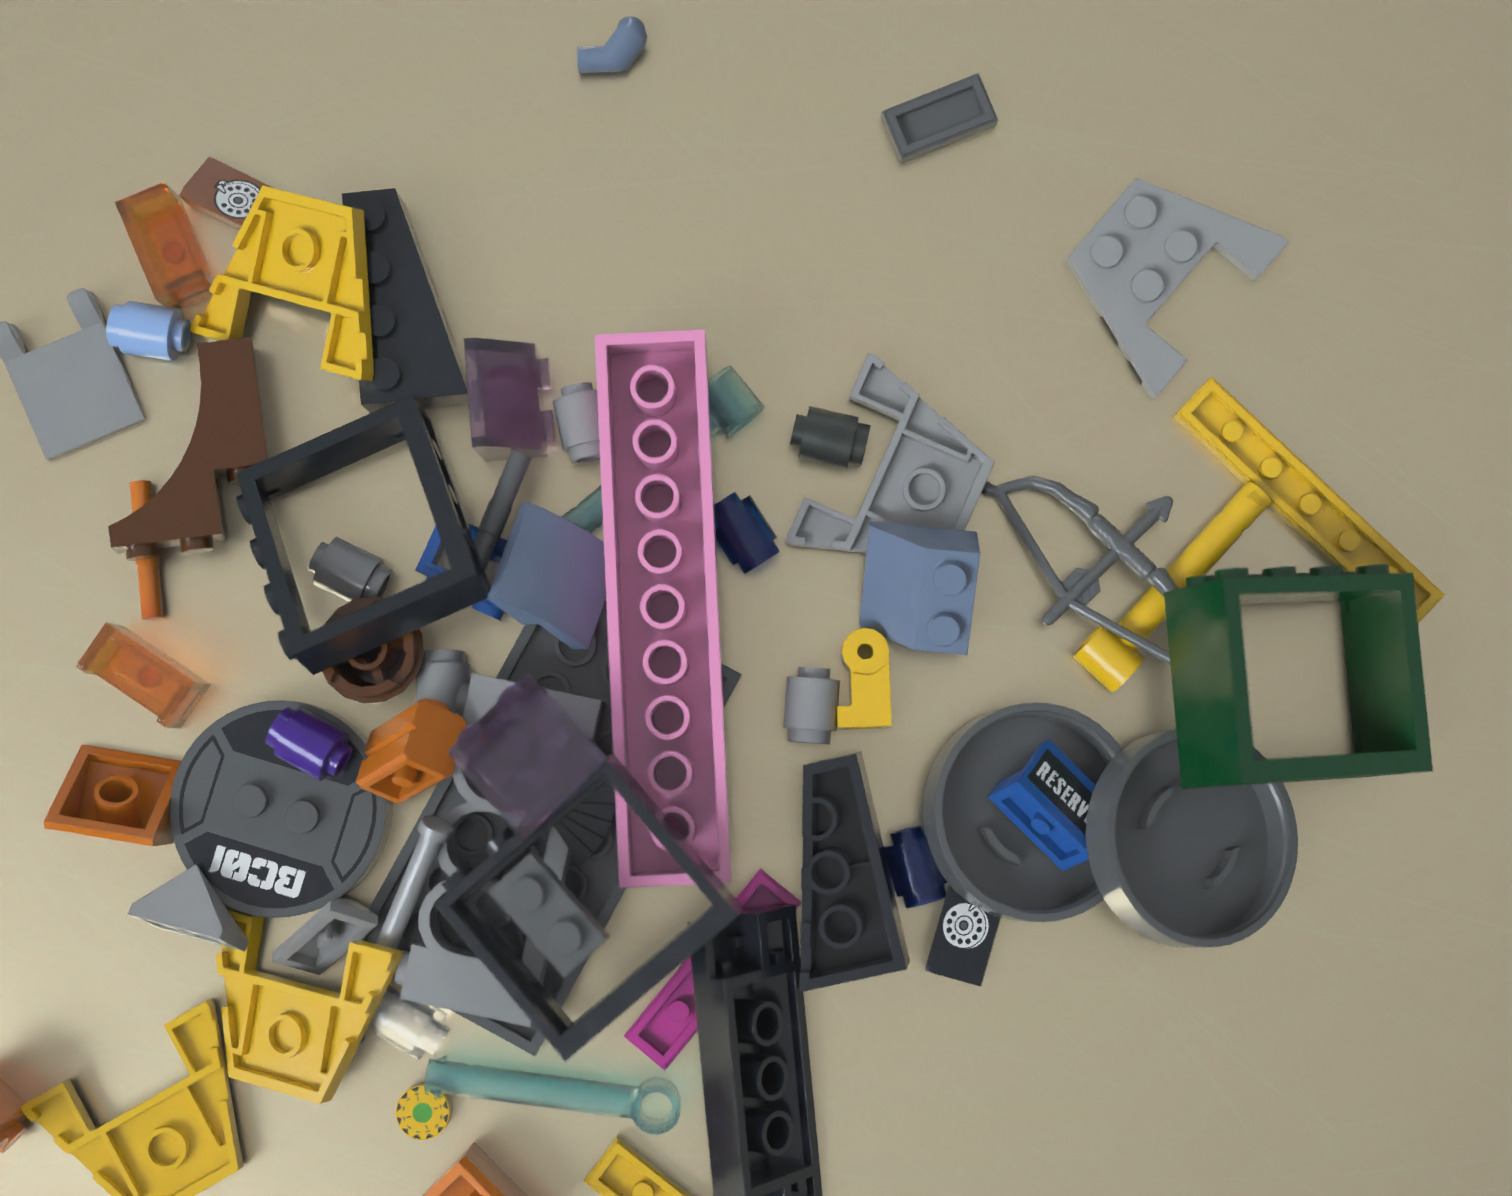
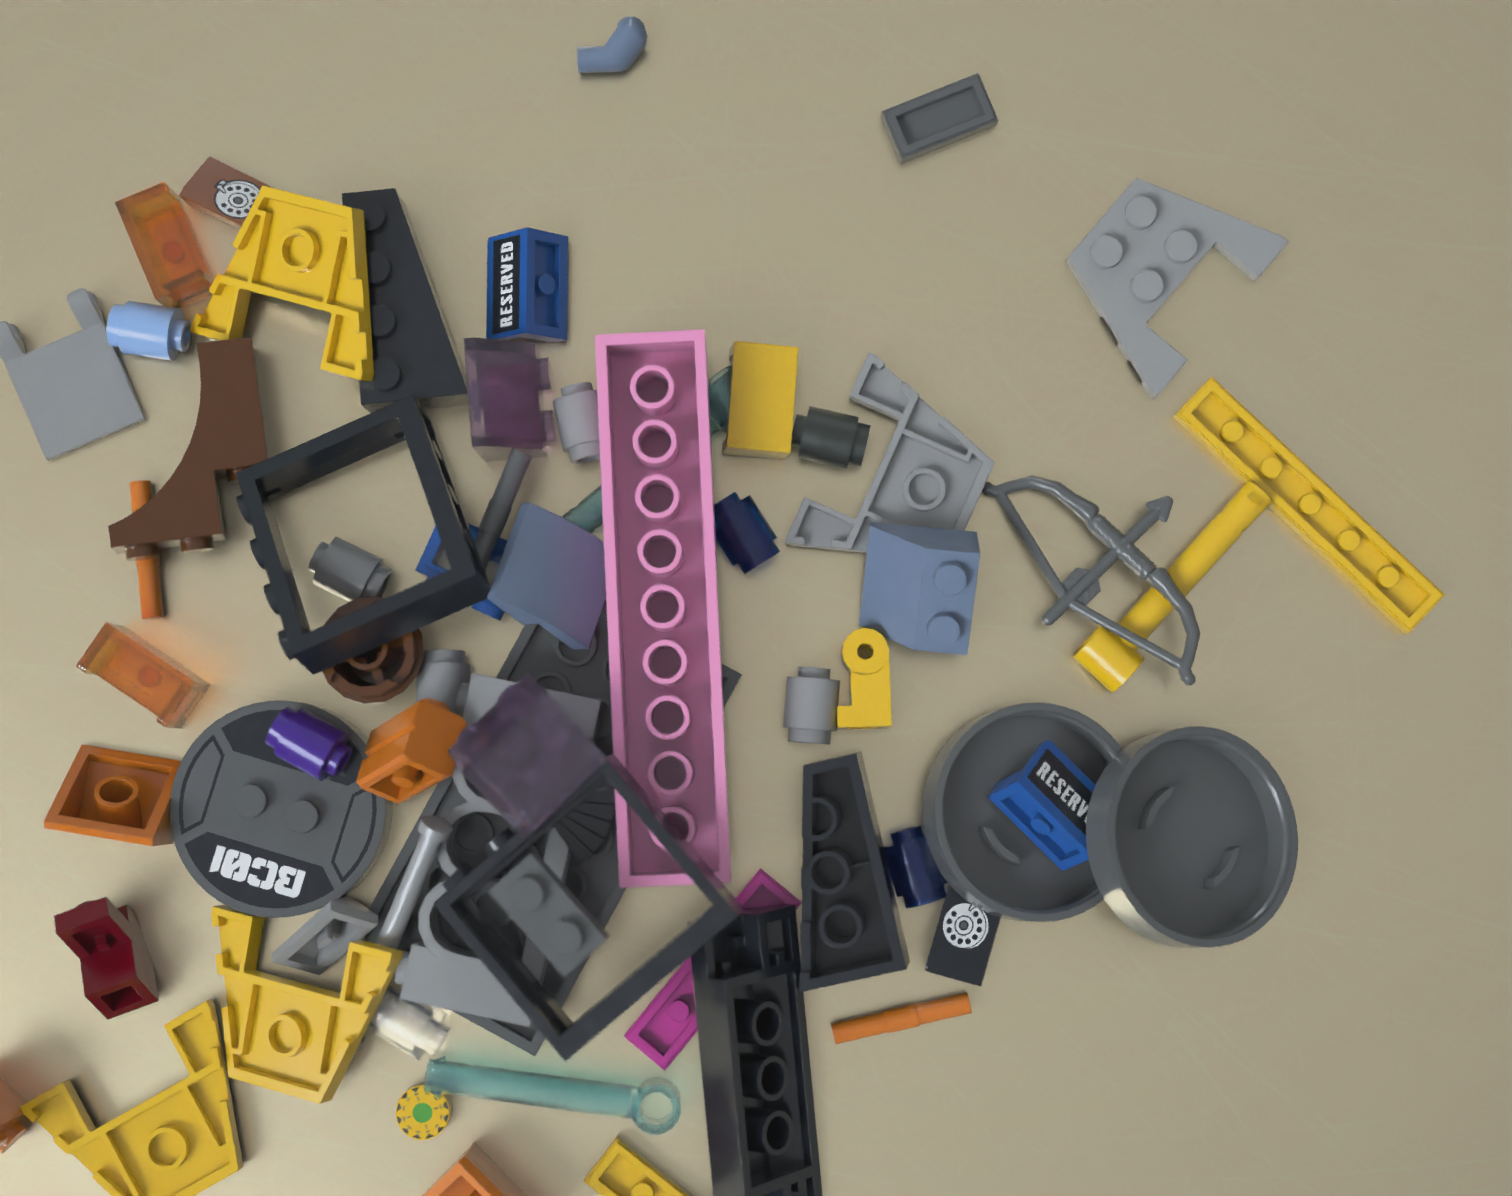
light grey slope [128,864,249,952] -> none
dark green window [1164,564,1433,789] -> none
none -> dark red brick [54,897,159,1020]
none -> blue panel [486,227,568,343]
none -> yellow panel [722,341,799,460]
none -> orange piece [831,992,972,1045]

